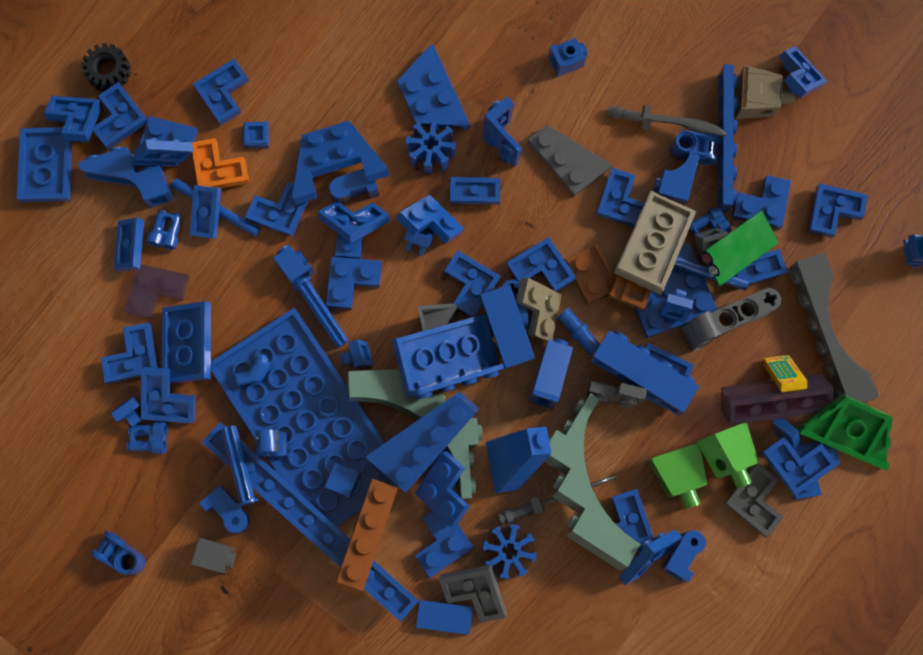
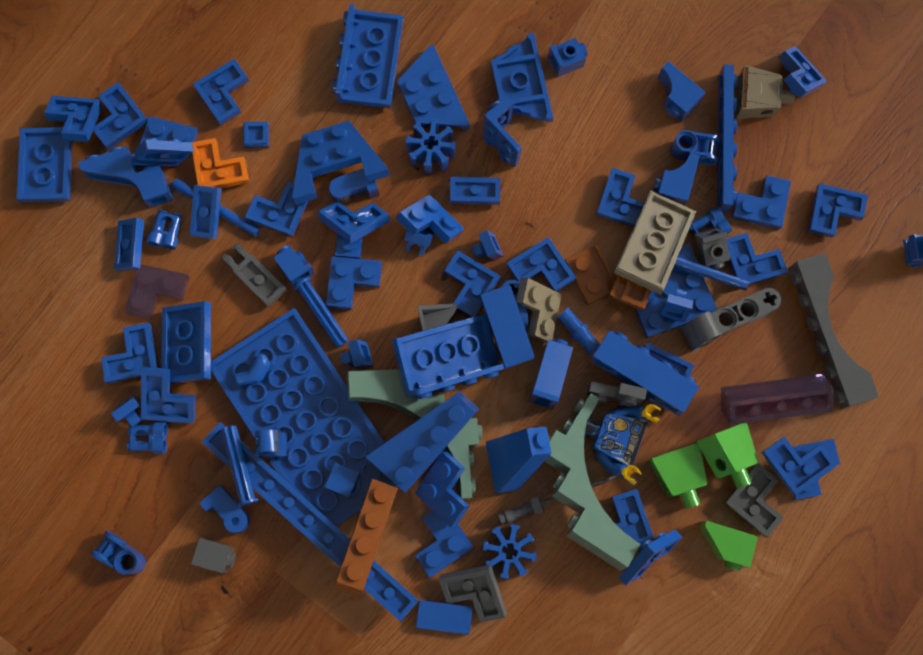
black tyre [82,43,131,92] -> none
dark grey wing [528,125,613,197] -> none
dark grey sword [607,105,727,136] -> none
blue leg [661,530,706,583] -> none
green piece [701,210,779,286] -> none
yellow tile [764,355,807,392] -> none
blue tile [772,417,801,450] -> none
green wing [797,394,893,471] -> none
none -> dark grey hinge [221,243,287,307]
none -> blue bracket [332,4,404,109]
none -> blue tile [472,230,503,260]
none -> blue wing [491,33,553,123]
none -> torso [585,404,661,485]
none -> blue arch [658,61,705,122]
none -> bright green slope [699,521,758,571]

